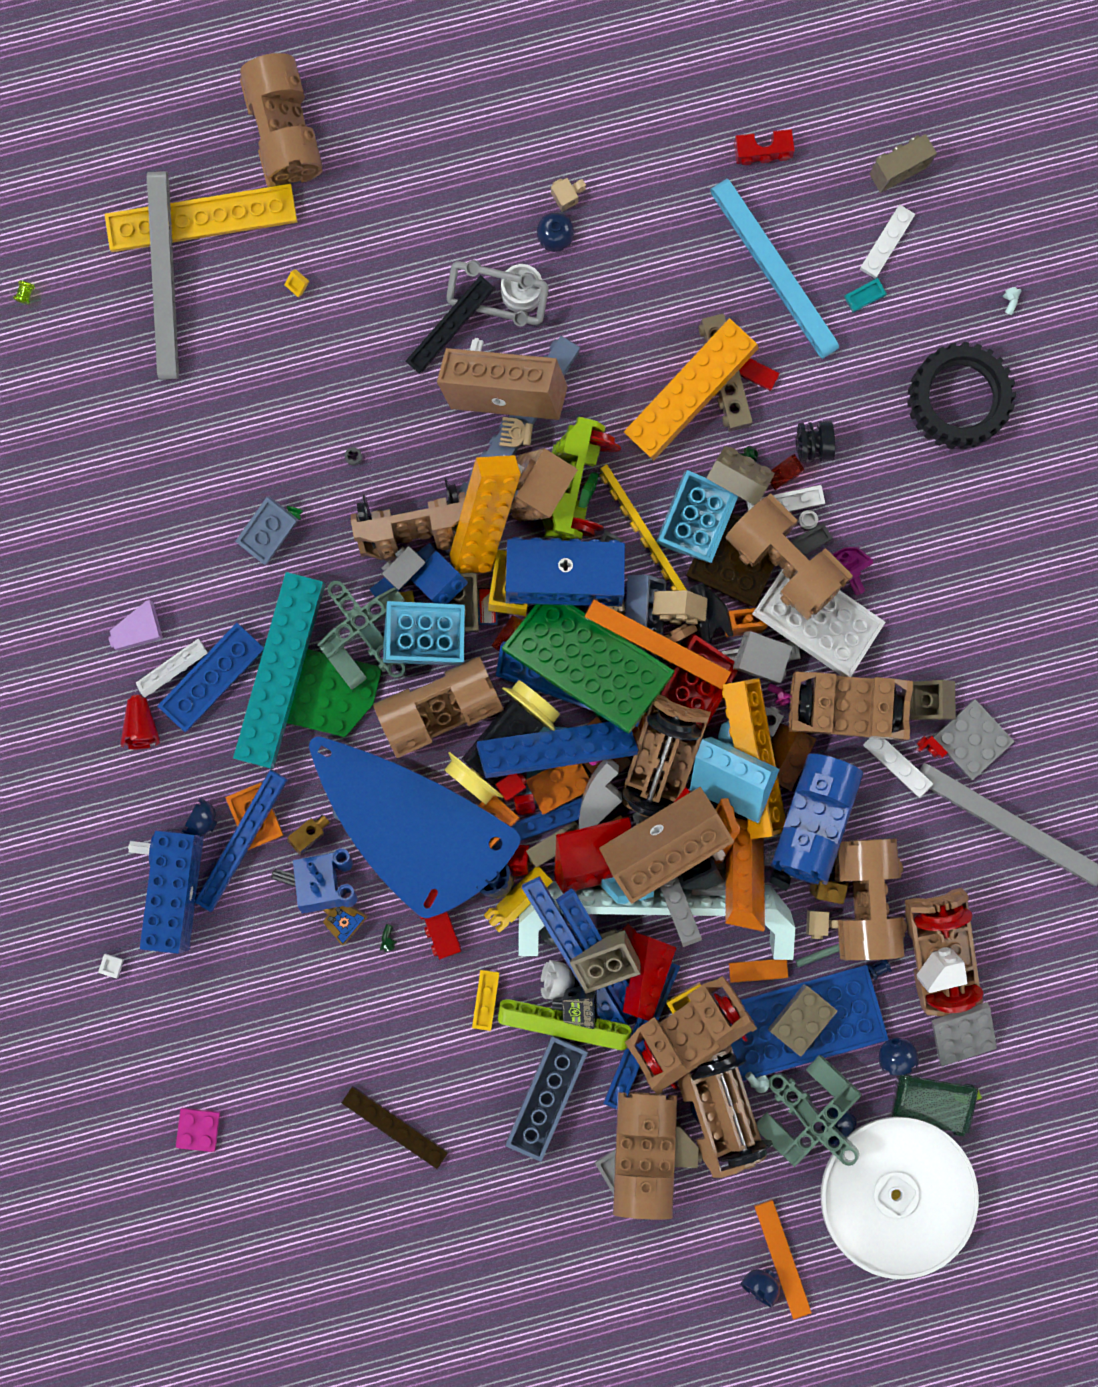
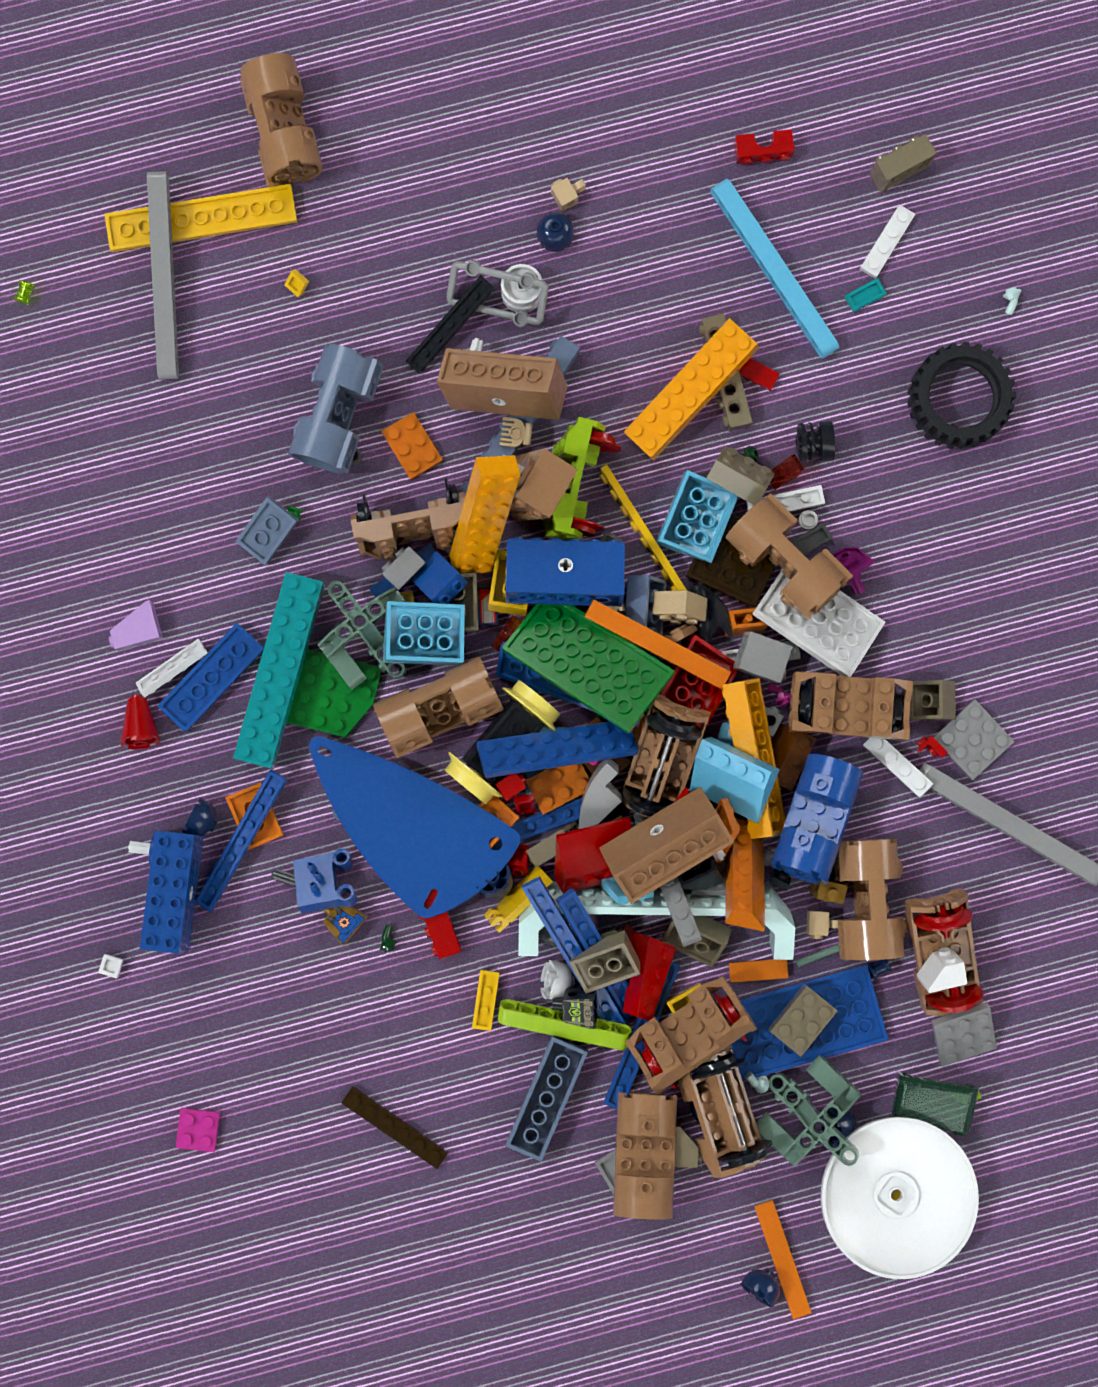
pearl gold torso [287,814,330,855] -> none
green tile [578,472,599,508] -> none
dark blue cylinder [879,1038,919,1075] -> none
none -> sand blue cylinder [288,344,384,474]
none -> orange plate [381,412,443,480]
none -> dark tan slope [661,916,732,967]

